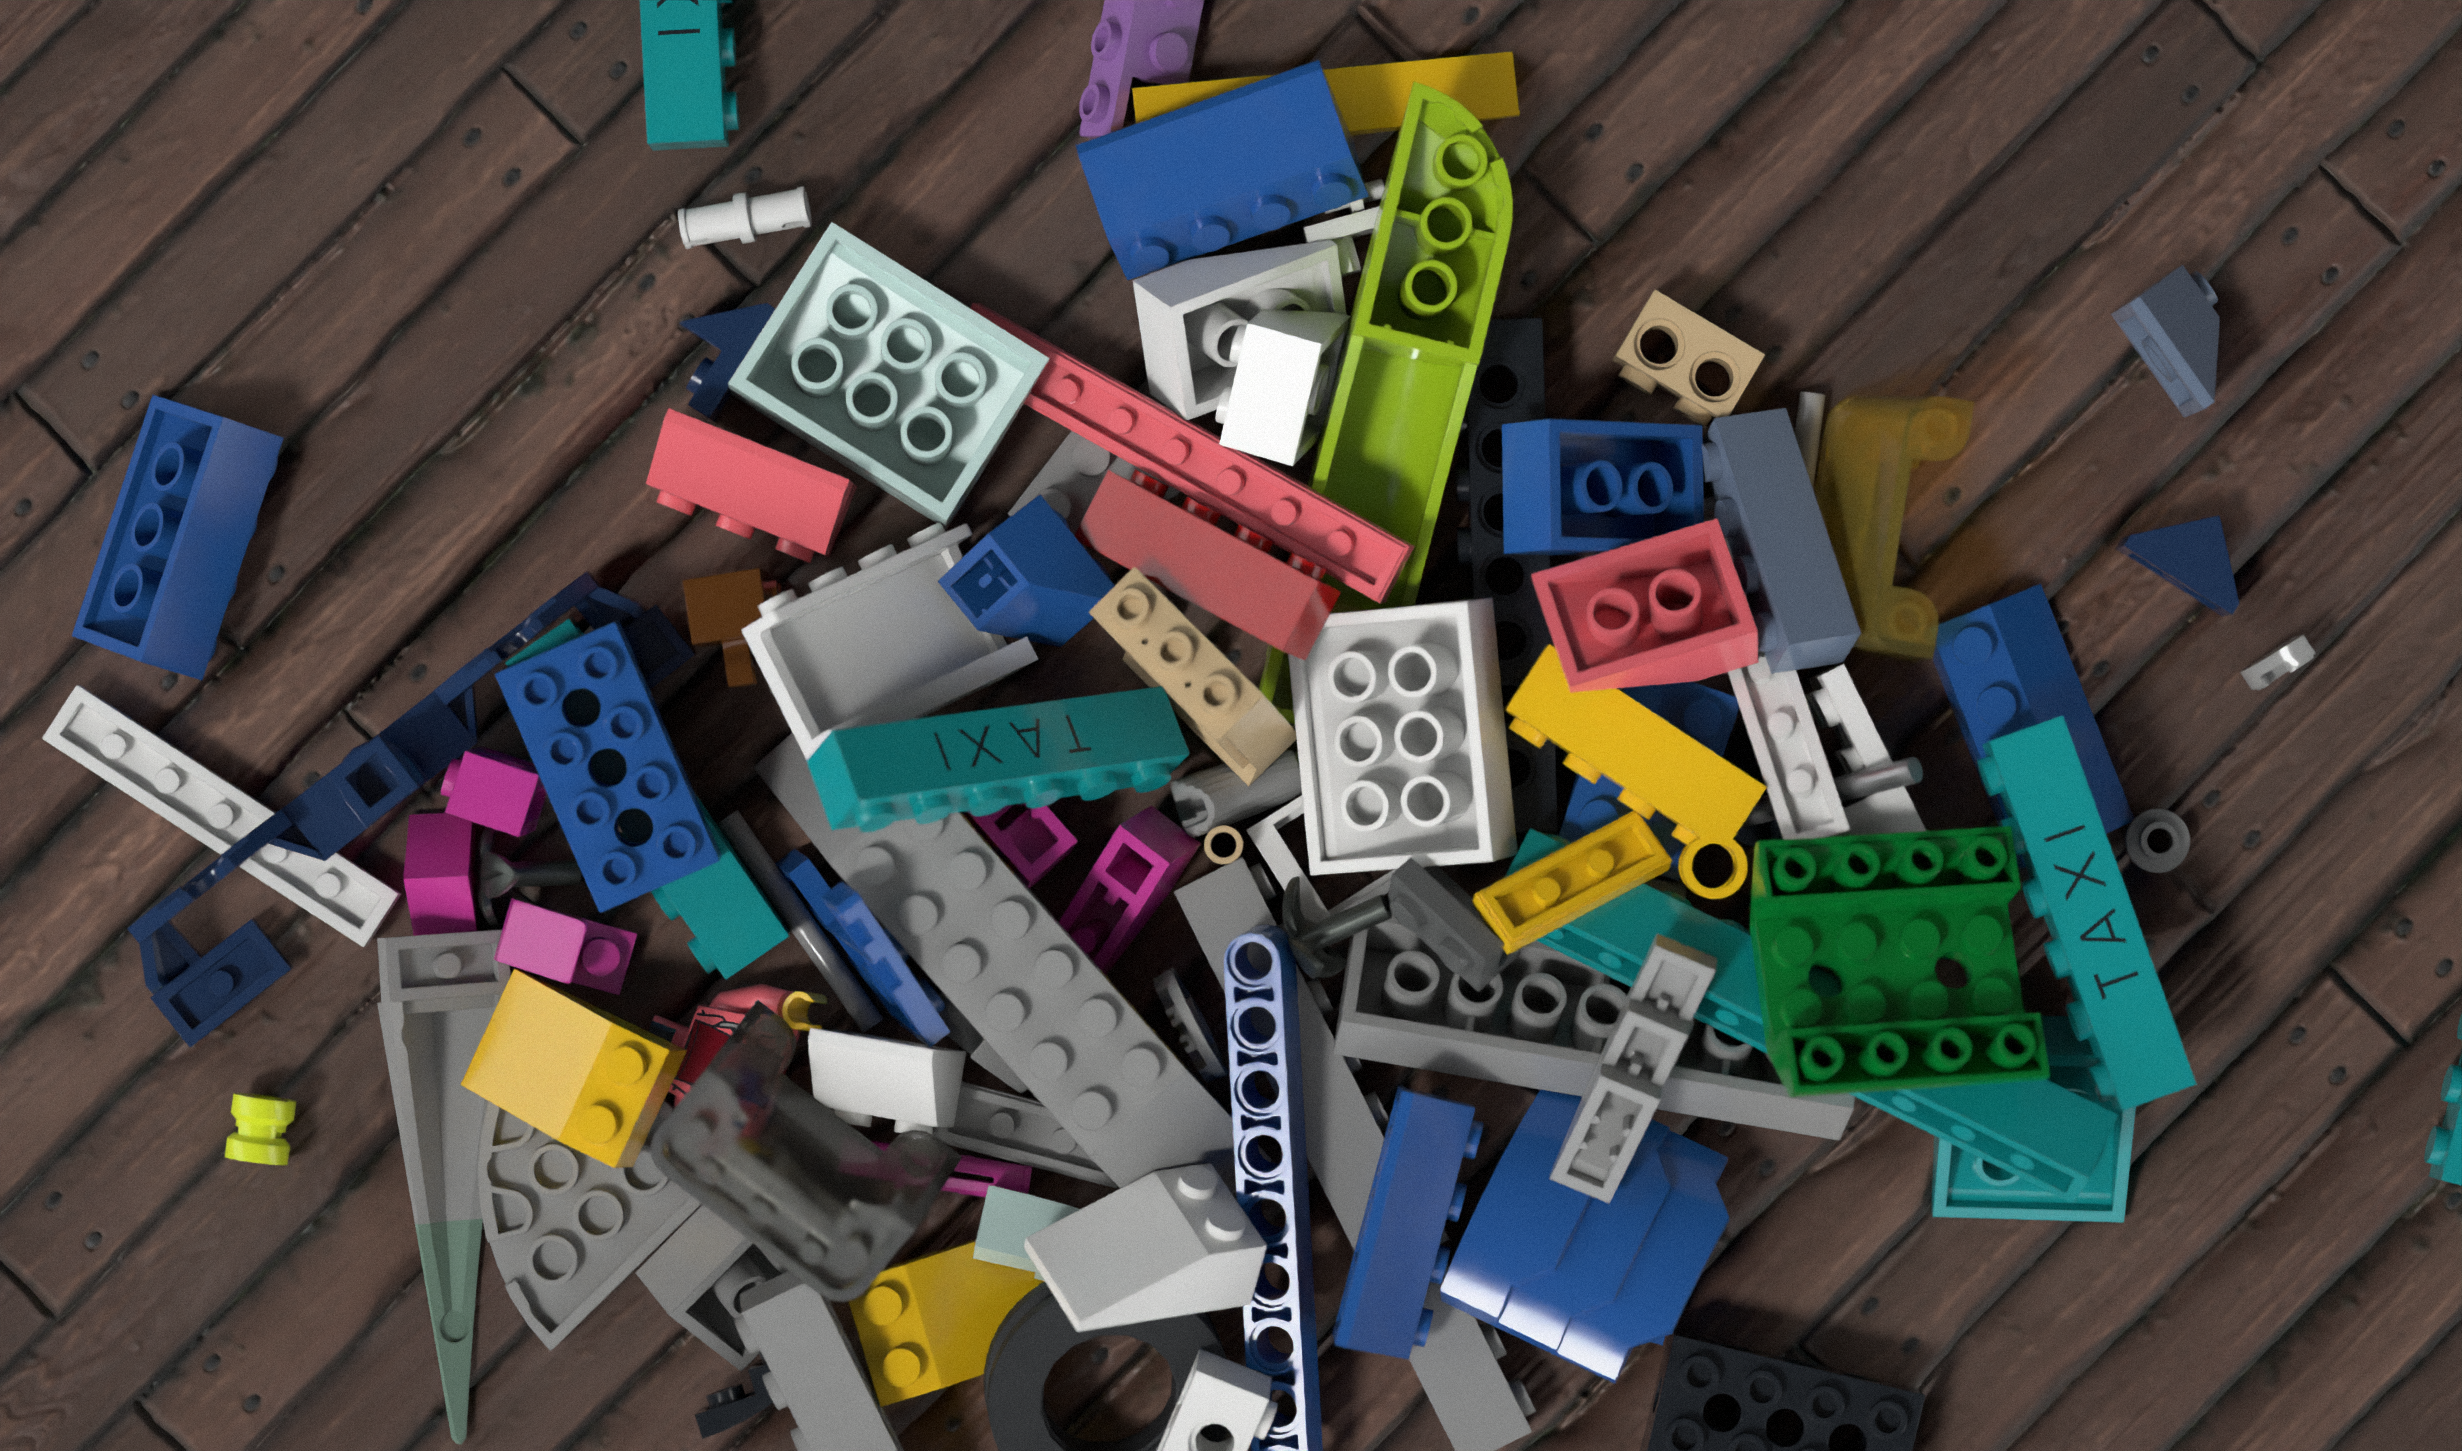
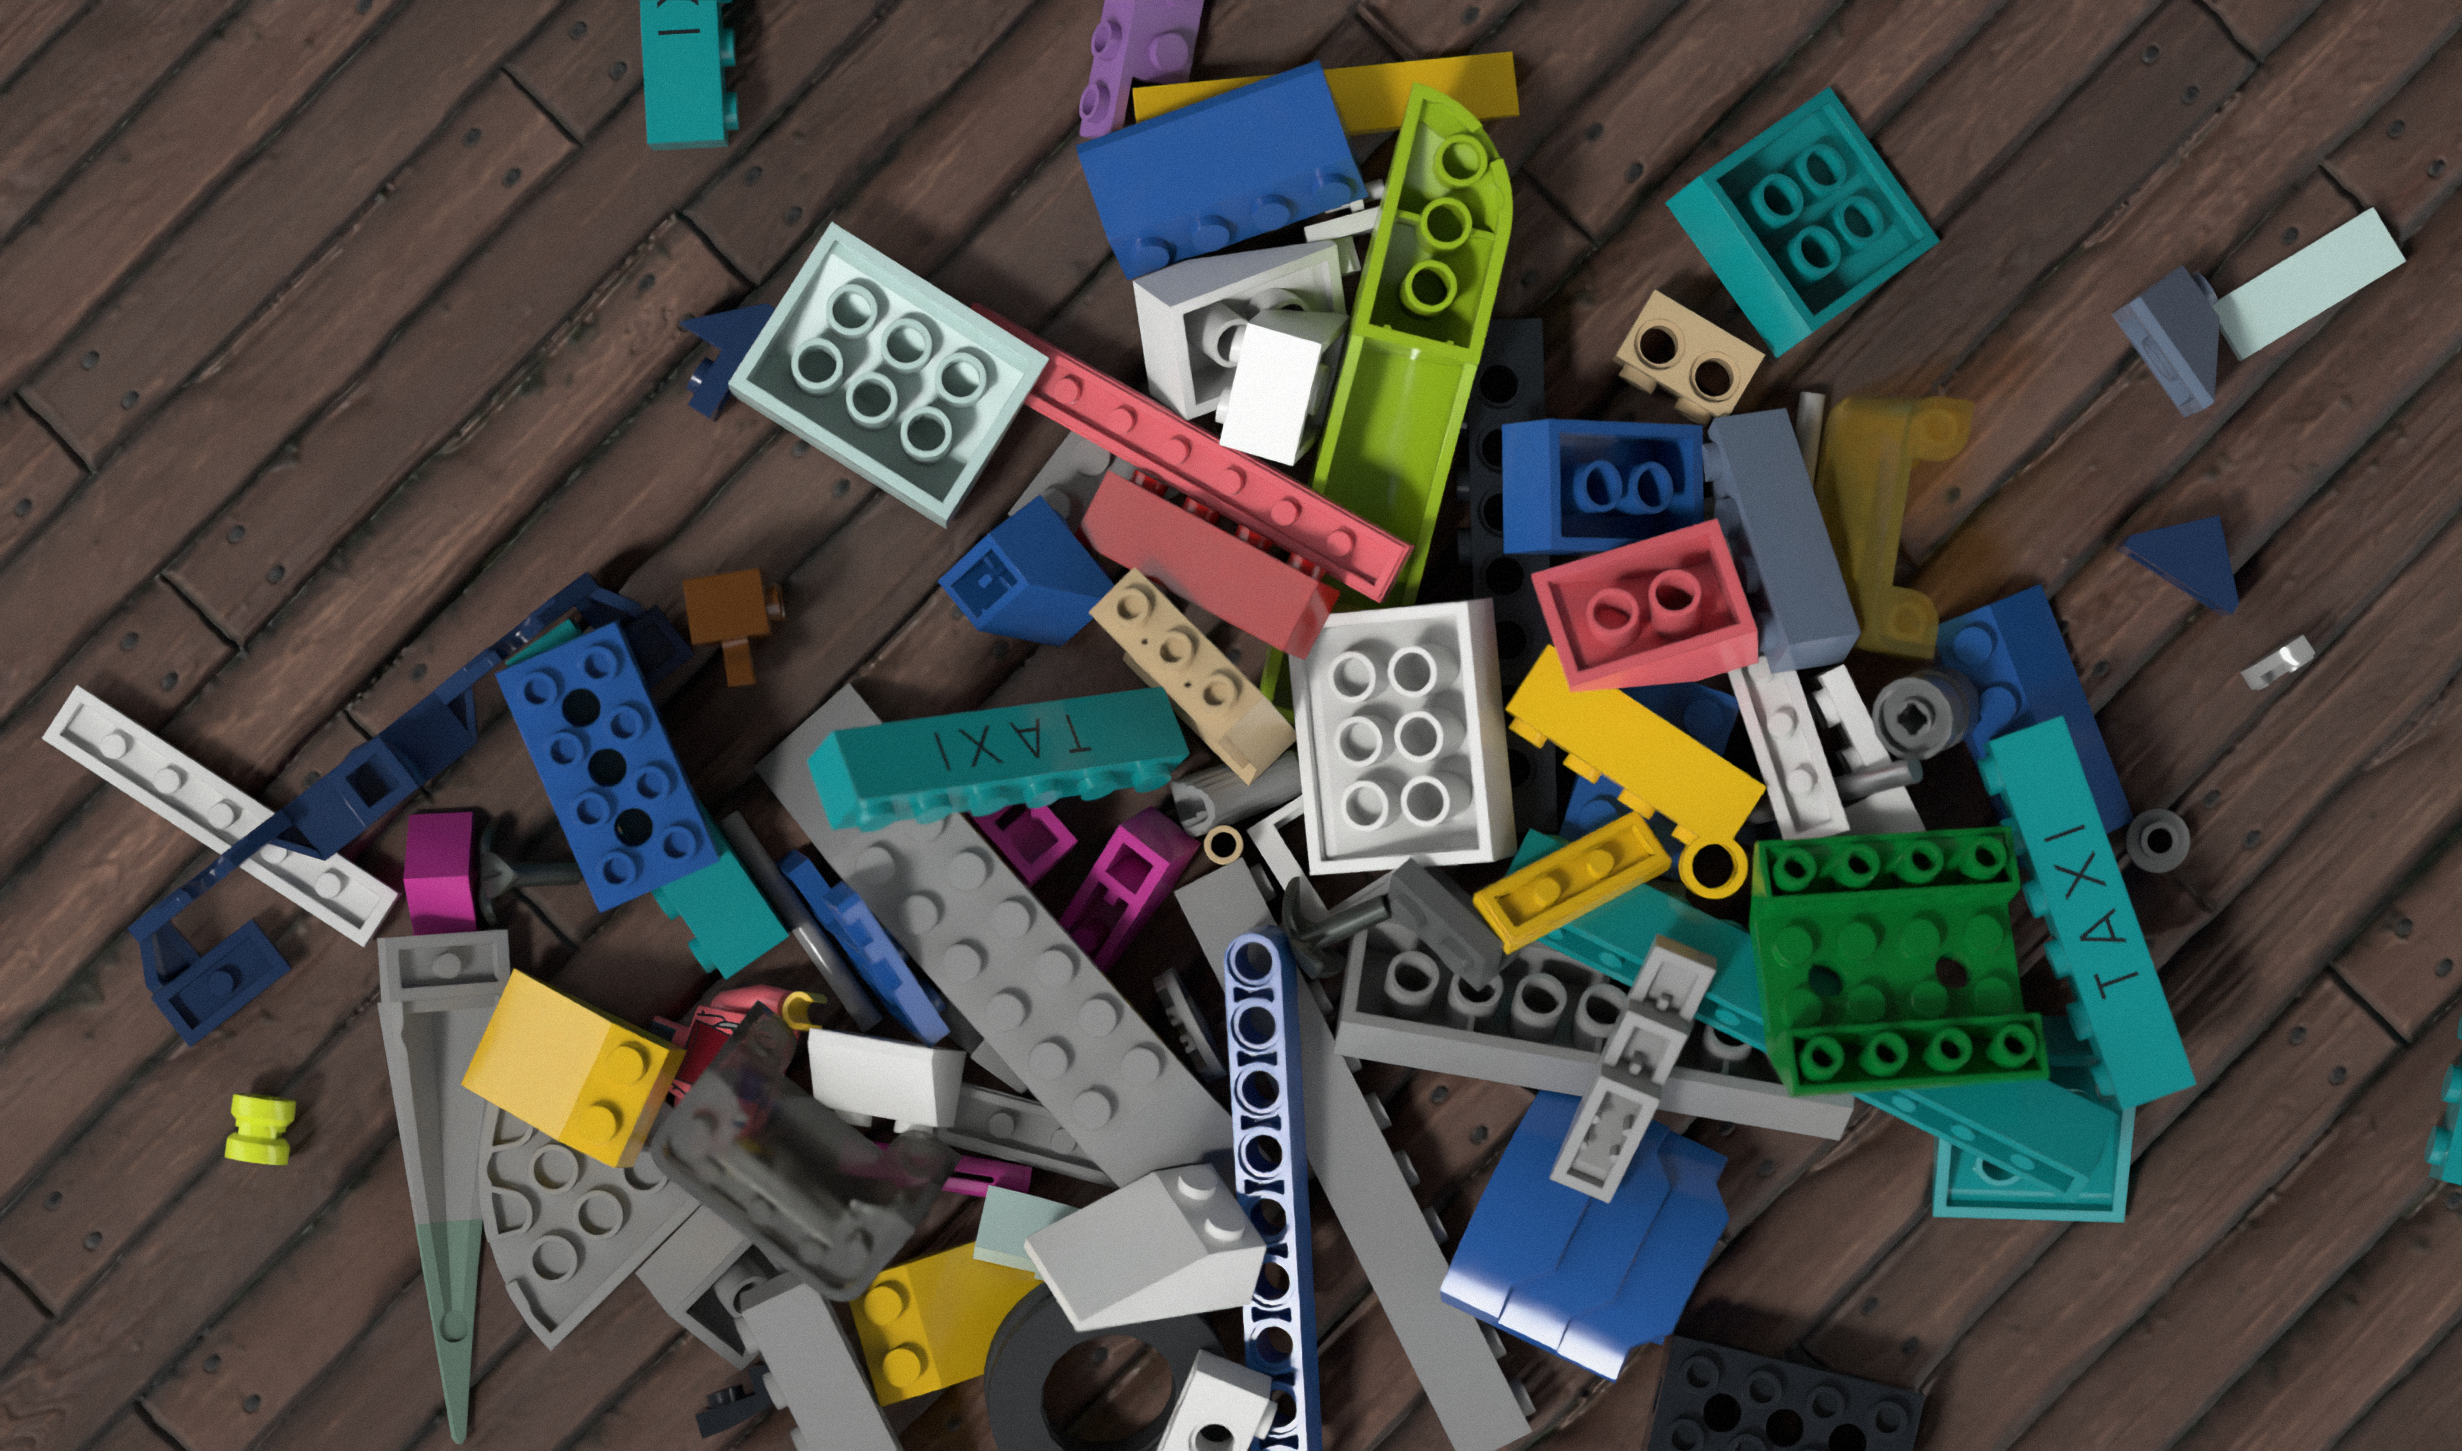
blue slope [72,395,283,680] -> none
dark pink brick [441,746,547,837] -> none
dark pink slope [494,898,637,995] -> none
coral slope [646,408,857,563] -> none
white pin [678,186,812,249] -> none
white panel [741,522,1038,760] -> none
blue slope [1332,1085,1483,1359] -> none
none -> teal slope [1665,86,1940,359]
none -> dark grey wheel [1872,665,1981,760]
none -> light aqua tile [2212,207,2406,361]

